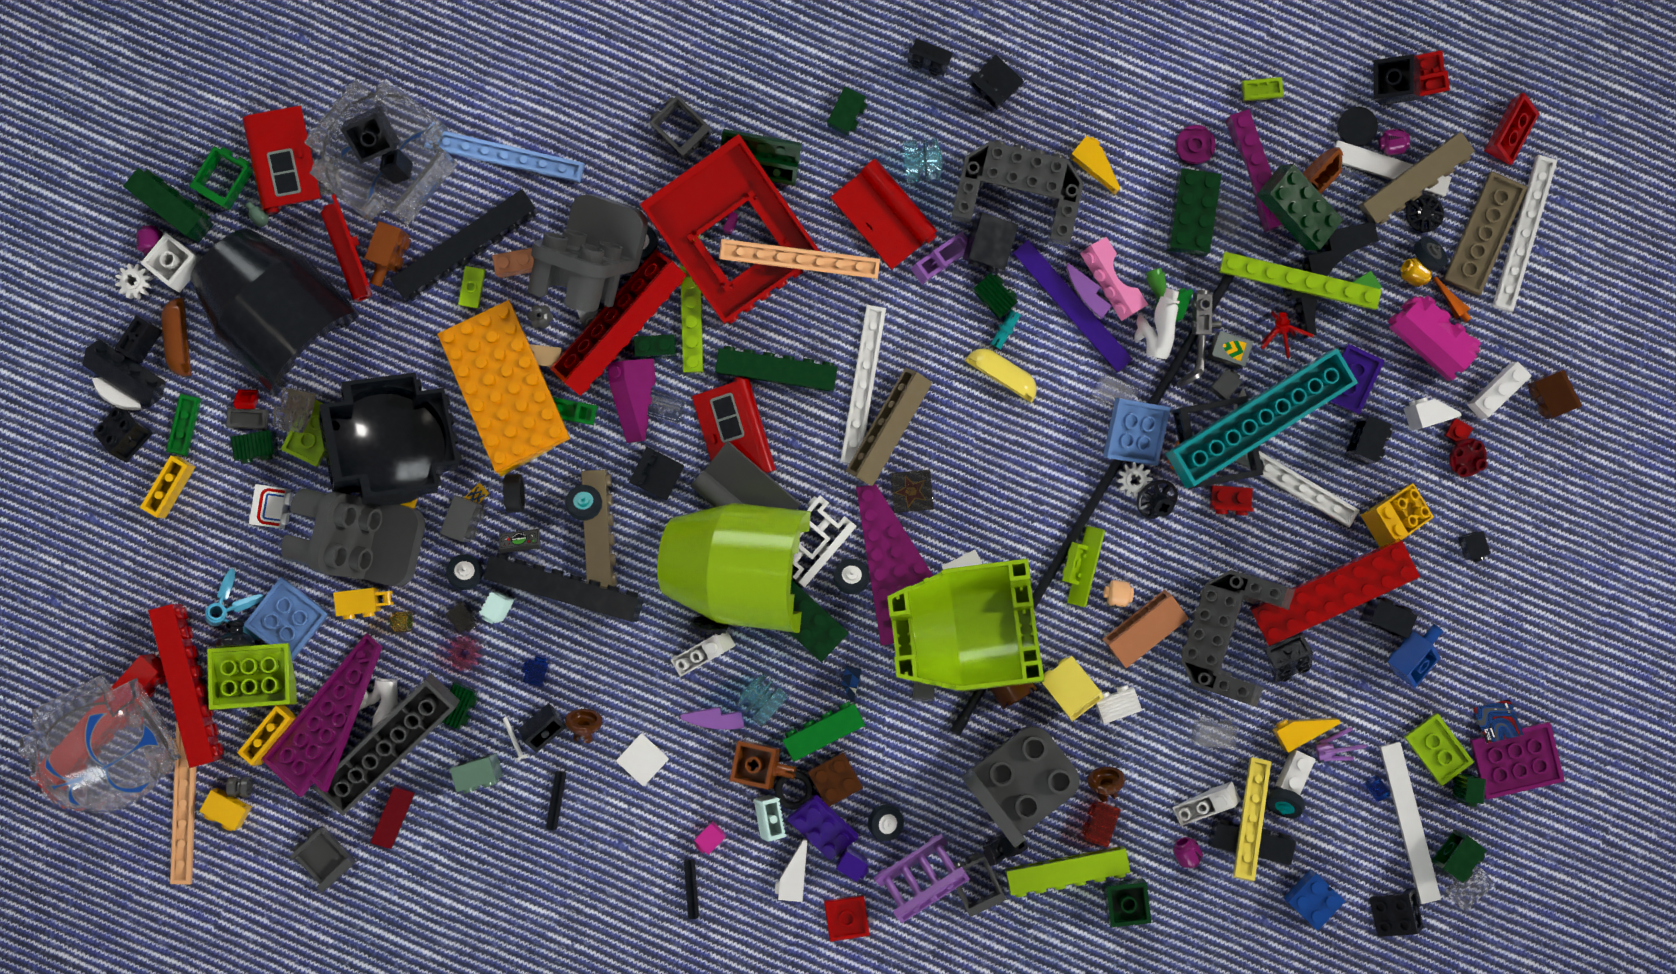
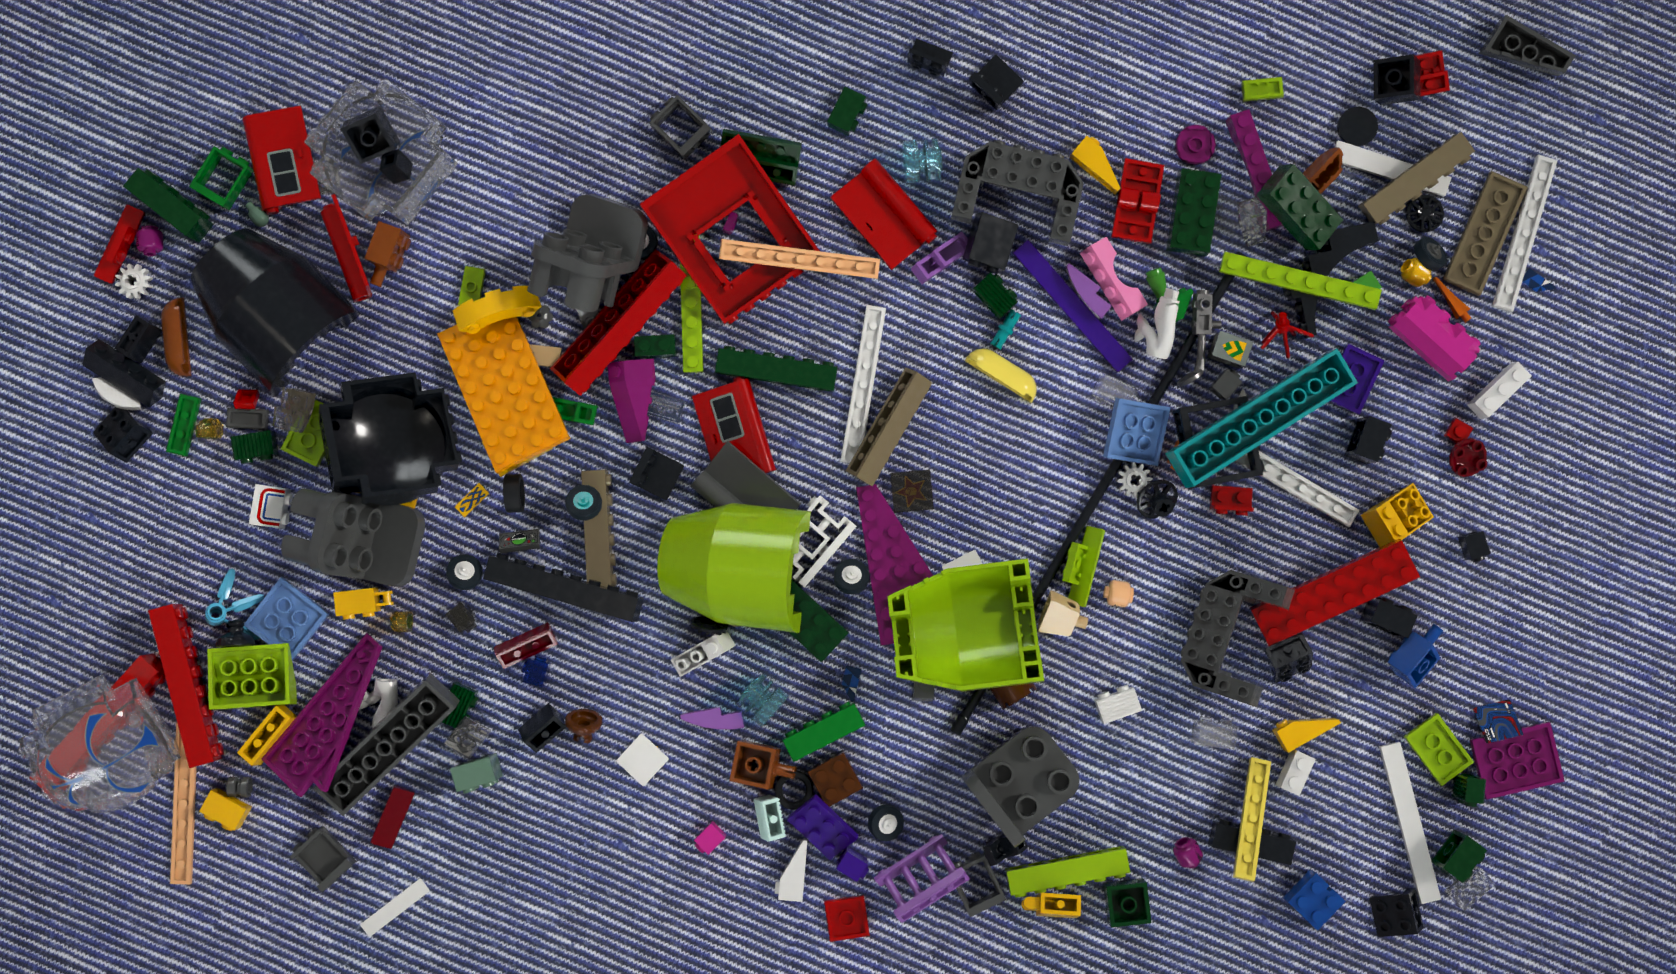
yellow brick [140,455,196,518] -> none
white slope [141,232,201,293] -> none
black brick [390,189,539,301] -> none
light blue tile [425,128,585,183] -> none
dark grey brick [440,495,485,542] -> none
clear pink gear [446,635,483,671] -> none
light aqua brick [479,592,514,624] -> none
nougat brick [492,248,534,278] -> none
white piece [503,717,528,762] -> none
black axle [546,770,566,831] -> none
black axle [684,859,699,919] -> none
light yellow brick [1041,656,1104,722] -> none
clear red brick [1081,799,1121,848] -> none
reddish brown hair [1087,766,1125,802] -> none
nougat brick [1102,589,1189,668] -> none
white slope [1172,781,1241,826] -> none
black wheel [1267,789,1305,818] -> none
medium lavender plant [1315,727,1367,762] -> none
clear blue brick [1365,775,1391,802] -> none
magenta head [1378,129,1410,155] -> none
white slope [1403,397,1462,431] -> none
red slope [1484,93,1540,165] -> none
reddish brown slope [1528,370,1582,419] -> none
none -> red bracket [94,204,145,284]
none -> clear yellow rock [196,418,223,439]
none -> white sticker [360,879,430,937]
none -> clear piece [444,716,491,759]
none -> yellow brick [452,286,542,334]
none -> dark red slope [494,622,558,669]
none -> yellow brick [1021,893,1081,918]
none -> tan torso [1038,590,1088,636]
none -> red plate [1111,158,1165,244]
none -> clear slope [1238,197,1267,247]
none -> dark grey wedge [1478,15,1576,77]
none -> sticker [1522,268,1556,292]

